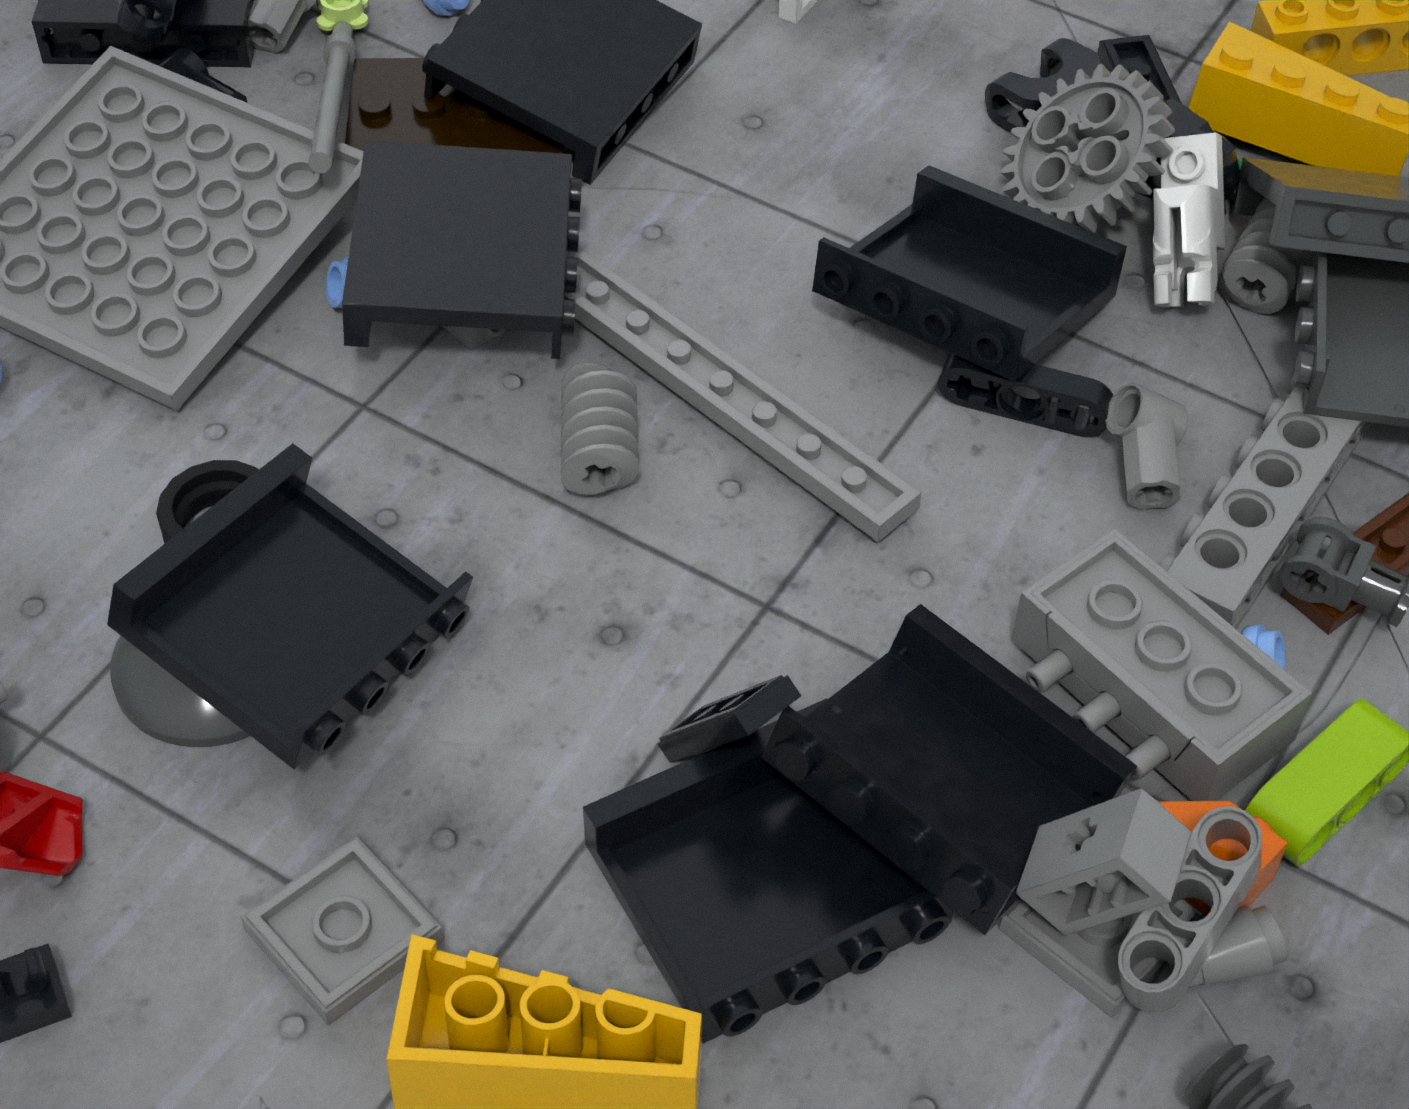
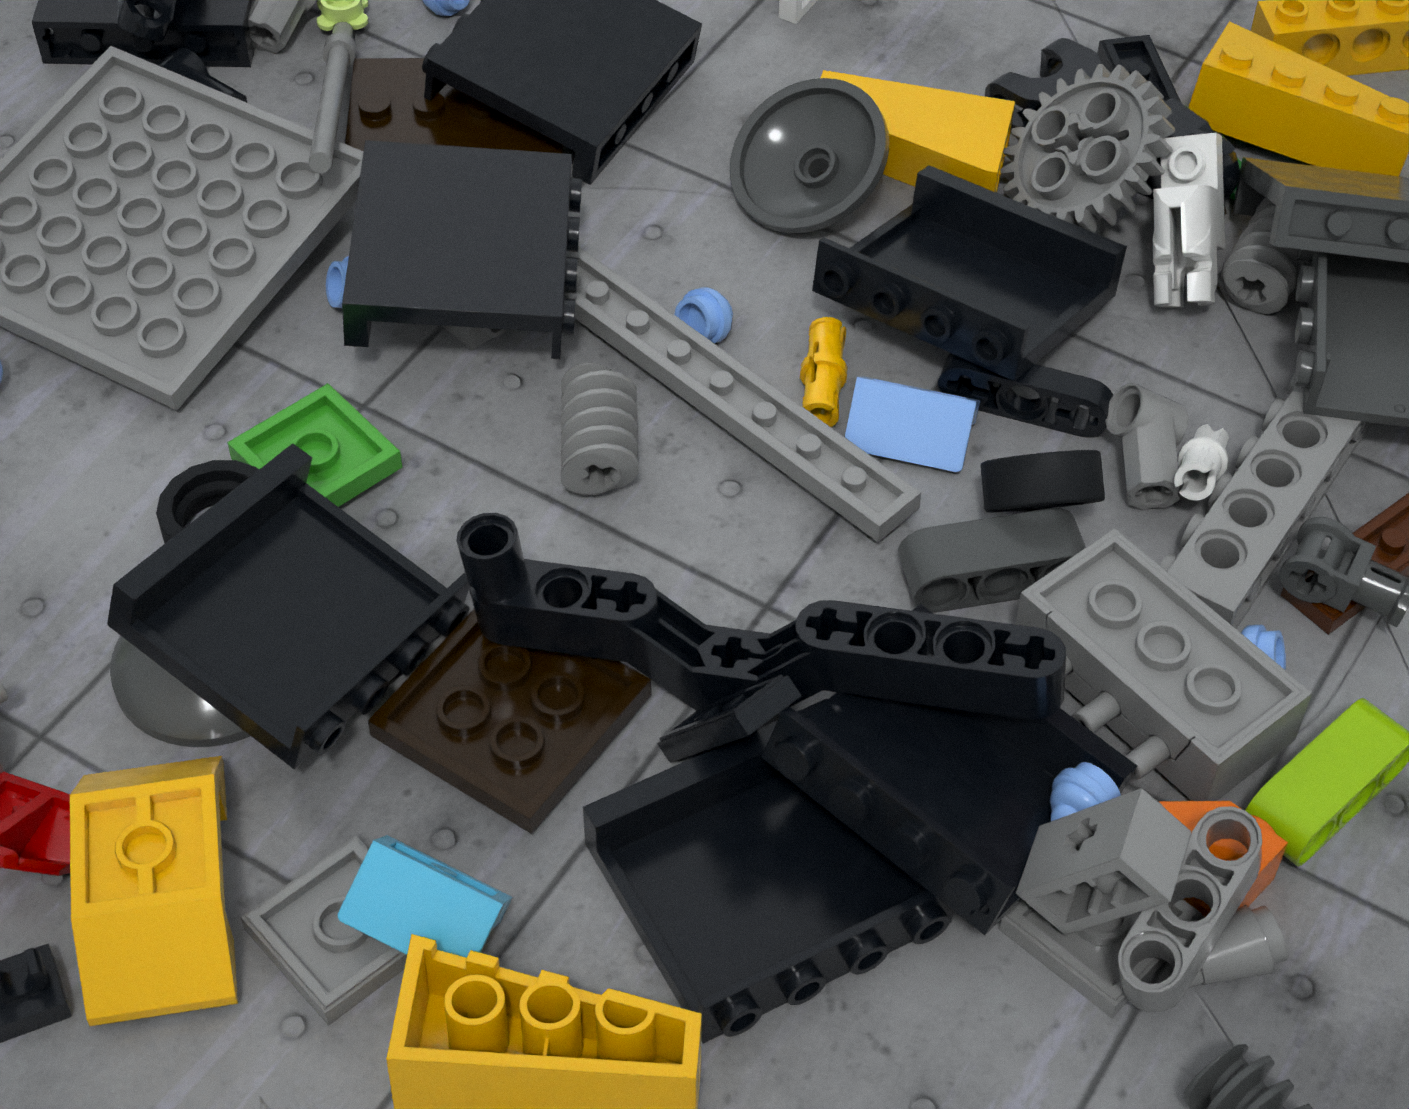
none -> yellow slope [70,756,238,1026]
none -> bright green plate [227,383,403,507]
none -> medium azure panel [338,835,513,958]
none -> dark brown plate [368,609,651,834]
none -> black beam [456,513,1066,720]
none -> light blue plate [674,287,733,344]
none -> dark grey dish [730,78,889,233]
none -> yellow pin [800,317,848,427]
none -> yellow slope [821,70,1015,193]
none -> light blue panel [845,376,980,472]
none -> dark grey beam [898,508,1086,612]
none -> black tyre [980,450,1105,513]
none -> light blue plate [1049,762,1121,821]
none -> white axle [1174,424,1229,501]

